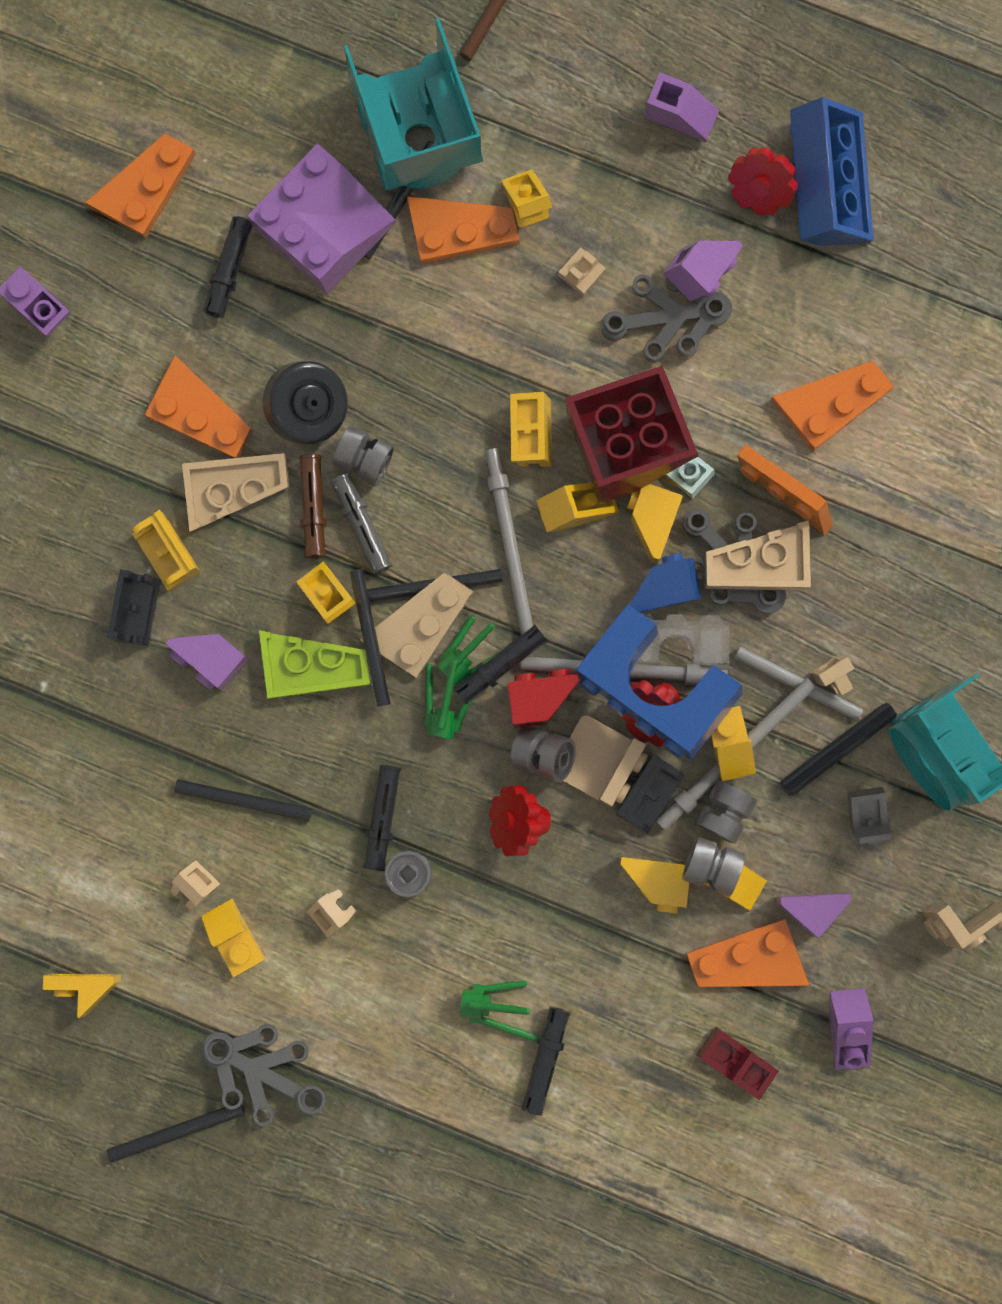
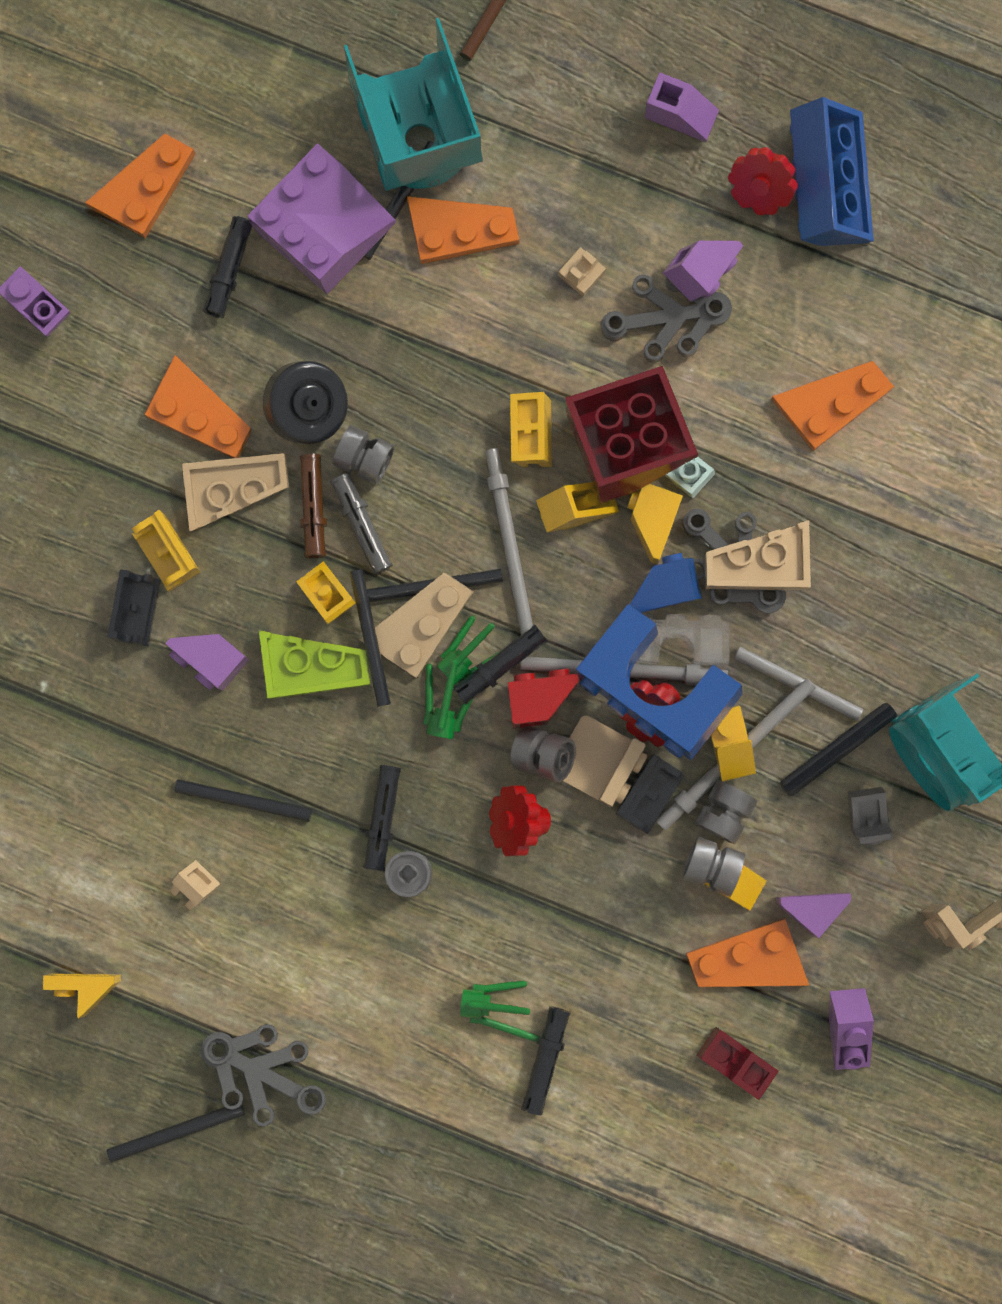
yellow slope [201,899,266,978] -> none
tan tile [306,889,356,938] -> none
yellow slope [501,169,552,228] -> none
yellow slope [619,857,689,914] -> none
orange wing [737,444,833,536] -> none
tan tile [810,654,855,696] -> none

